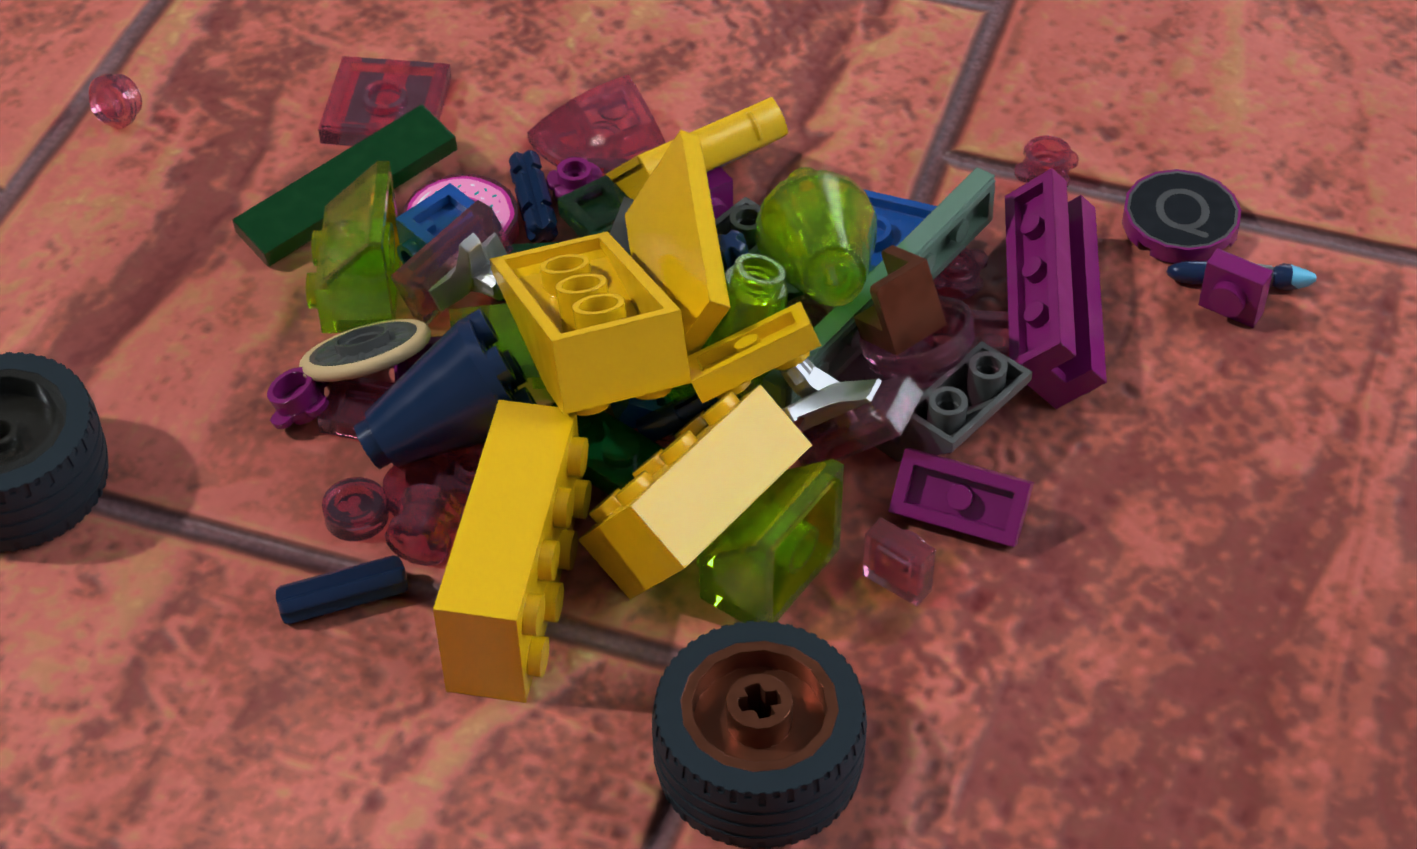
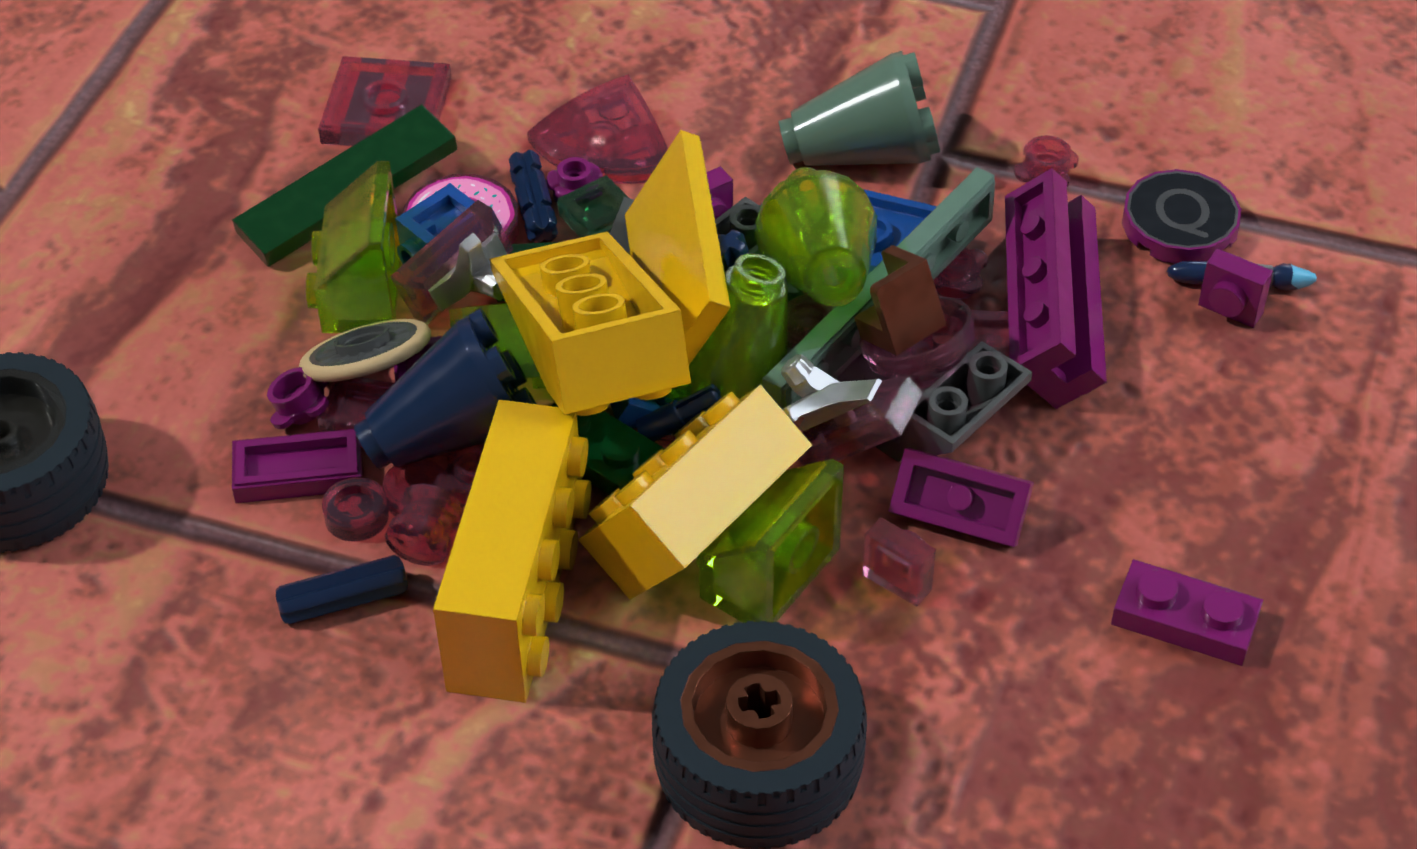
clear pink plate [89,74,142,129] -> none
yellow piece [605,97,788,206] -> none
yellow plate [687,301,822,404] -> none
none -> magenta tile [232,429,364,503]
none -> sand green cone [778,51,941,166]
none -> magenta plate [1111,559,1264,666]

